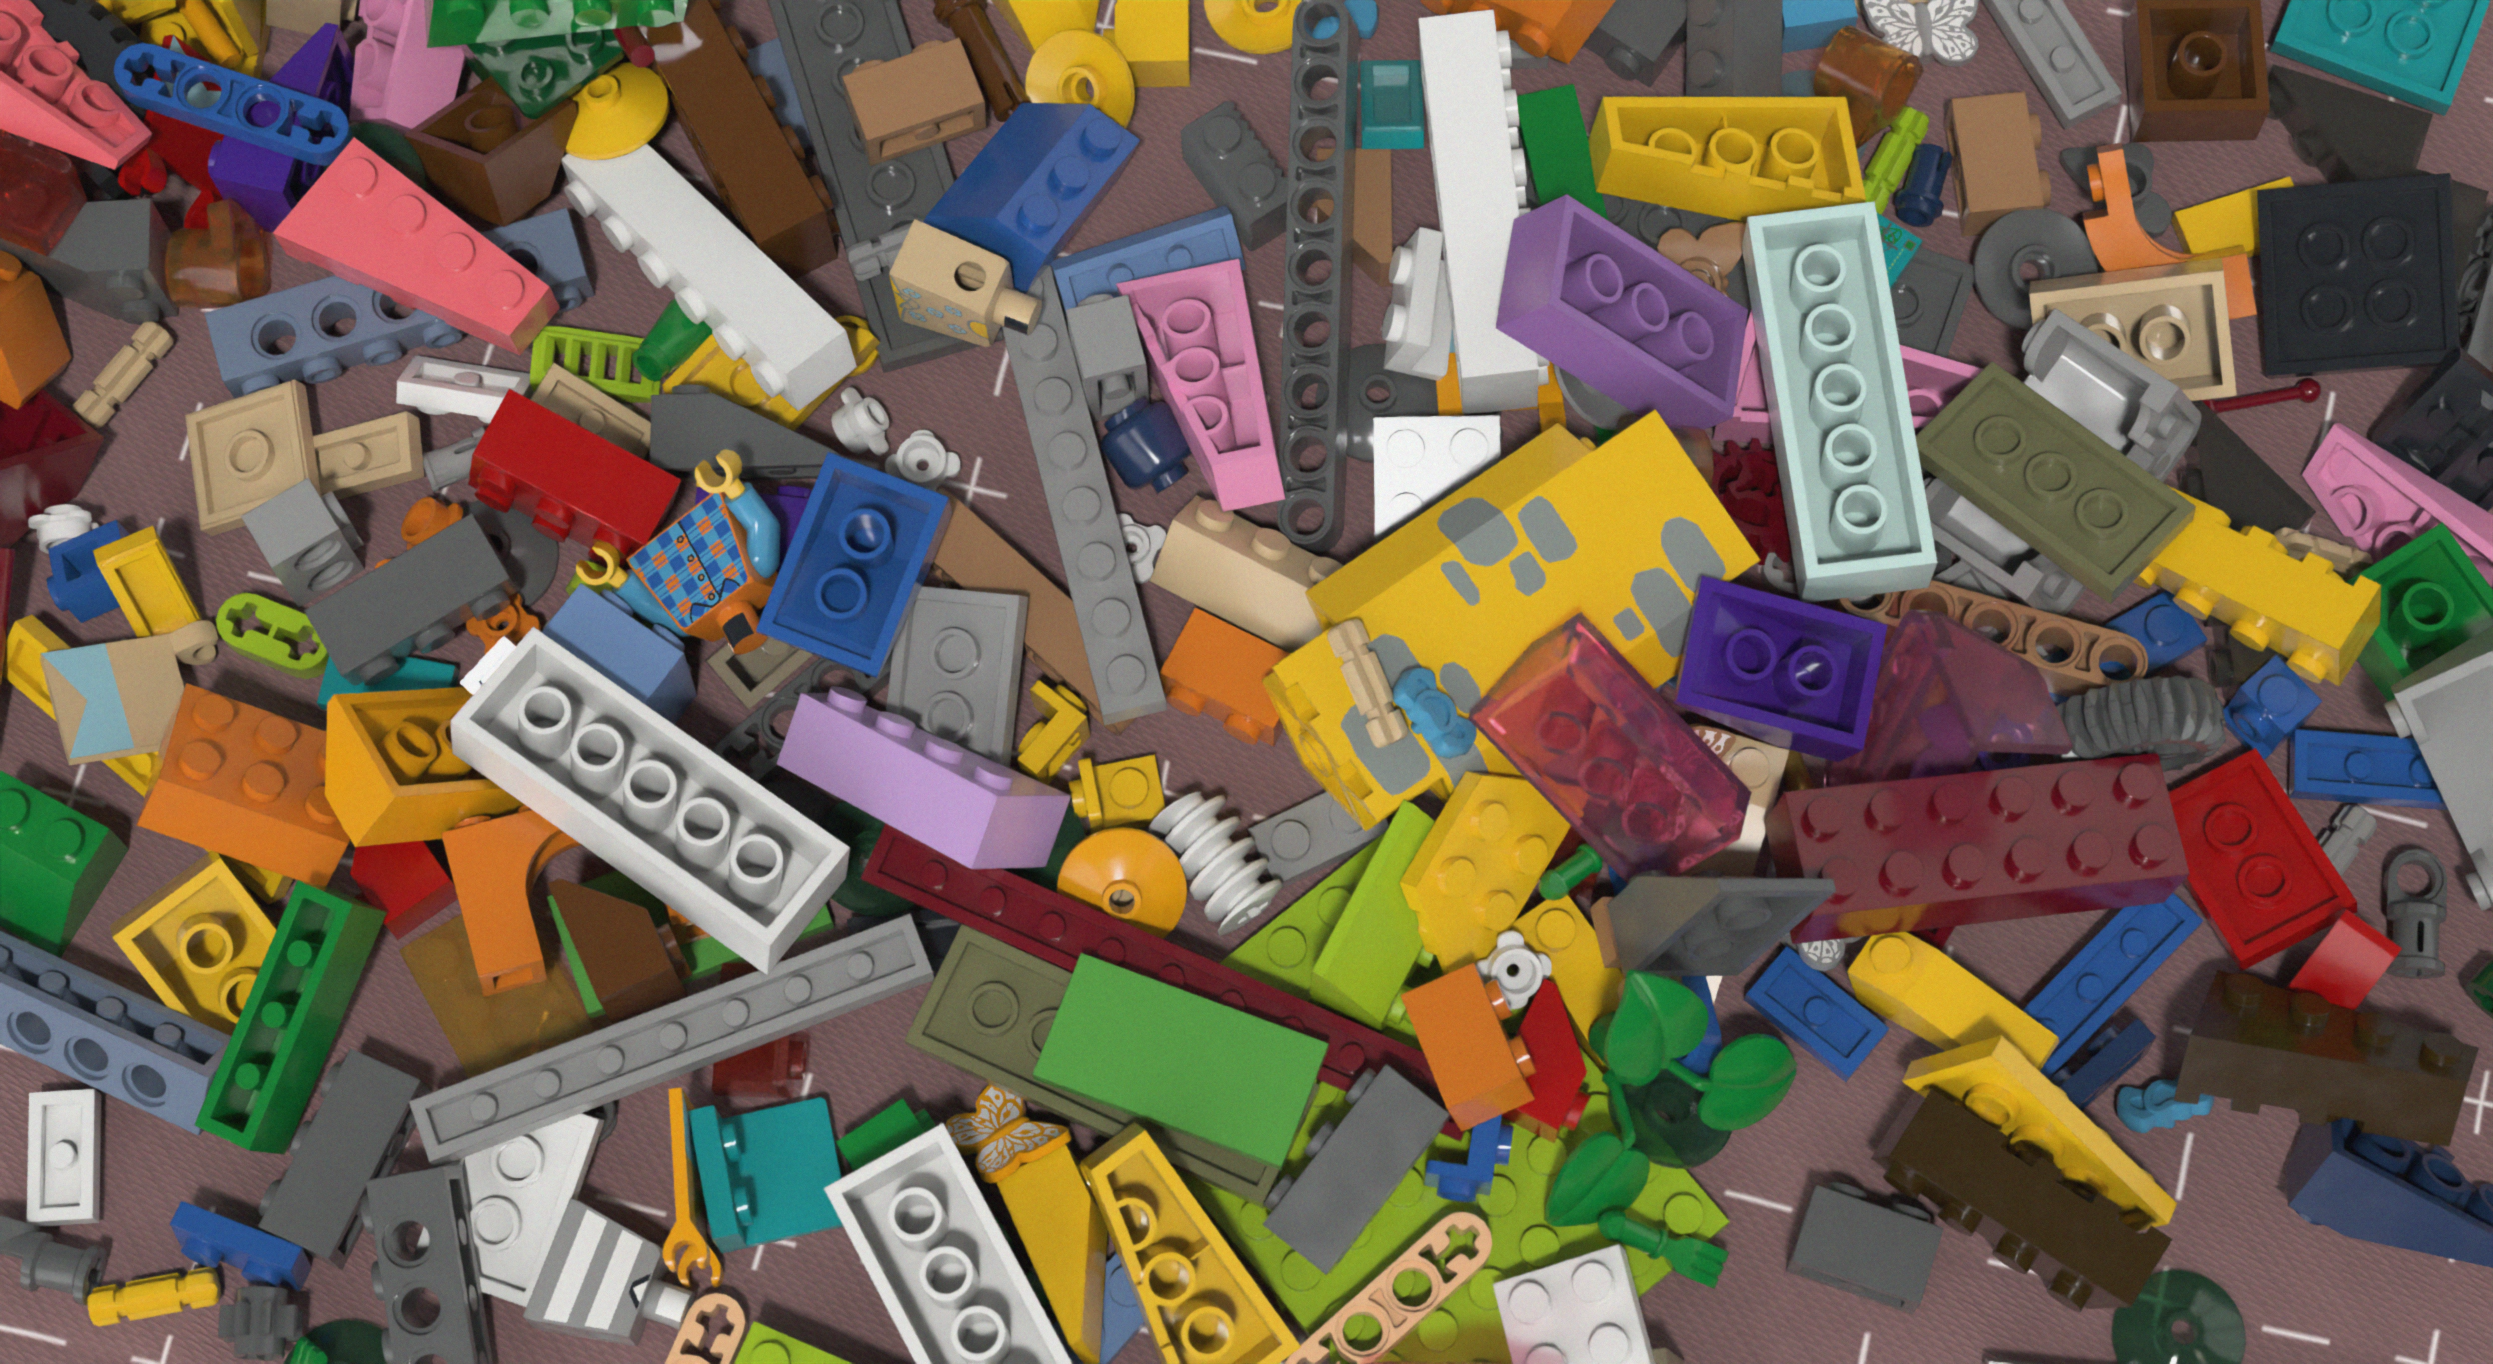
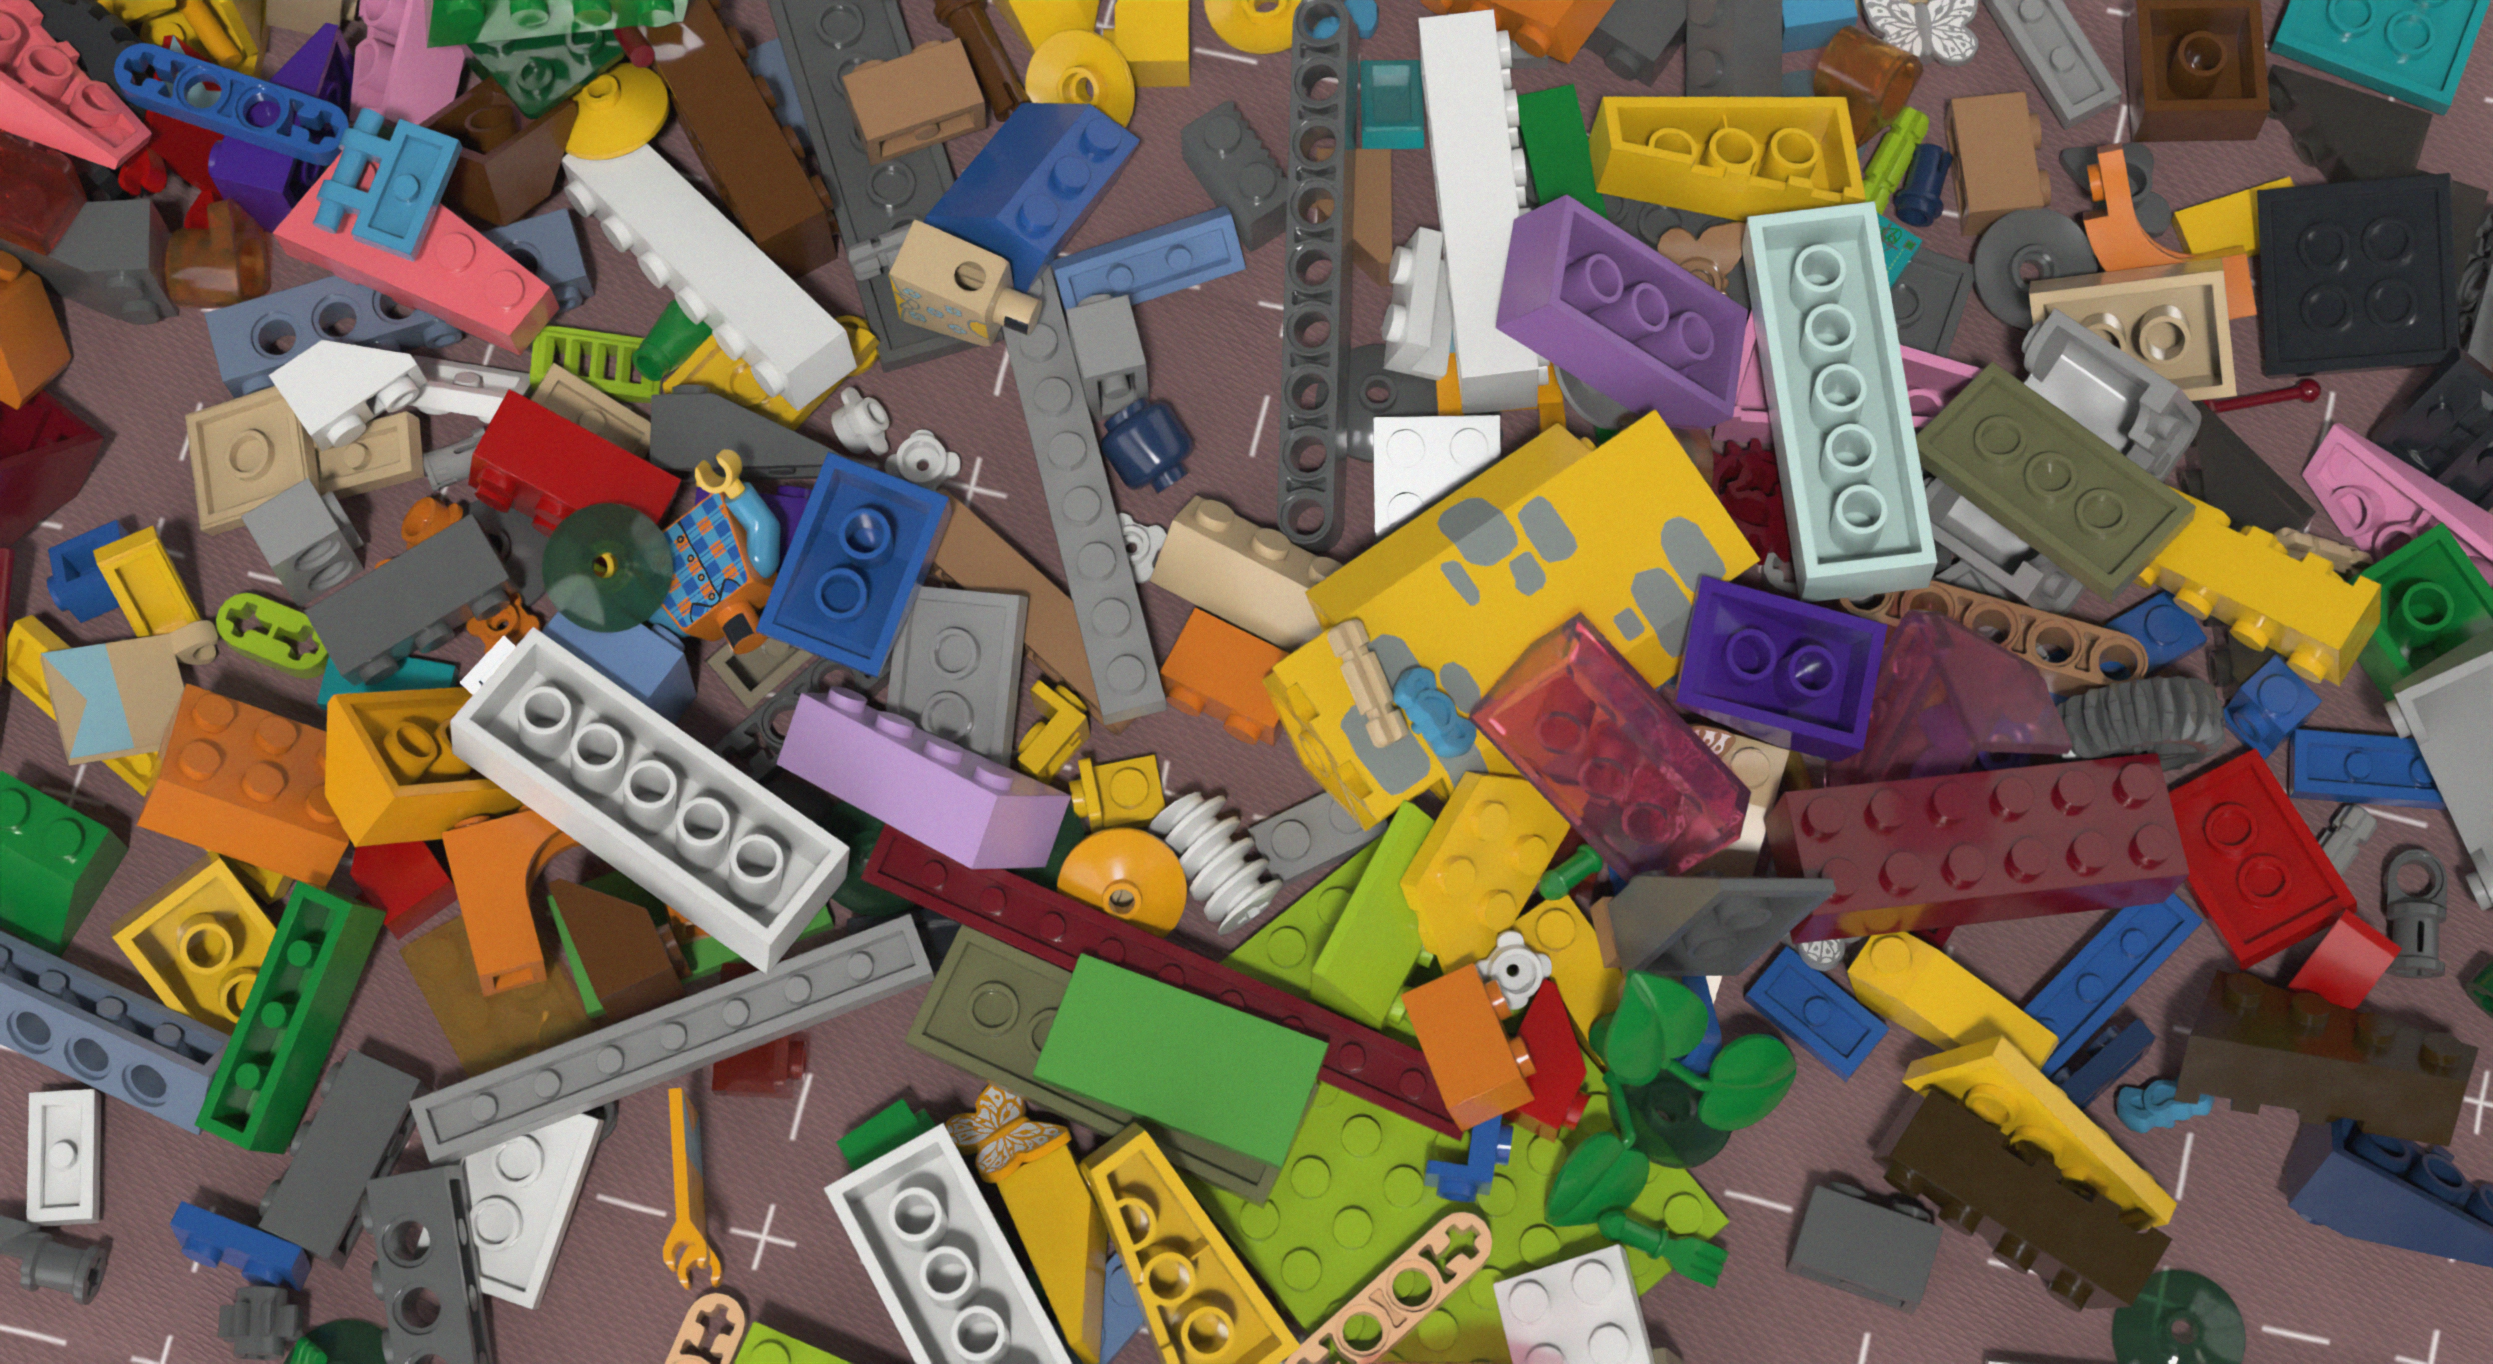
white plate [28,504,99,554] -> none
tan axle [72,321,174,429] -> none
yellow axle [87,1267,221,1327] -> none
light grey torso [523,1198,695,1346] -> none
teal bracket [688,1097,844,1254] -> none
bright pink wedge [1116,259,1285,512] -> none
dark grey brick [1262,1064,1452,1275] -> none
none -> white slope [269,340,428,452]
none -> dark azure plate [312,108,463,262]
none -> clear green dish [542,503,673,633]

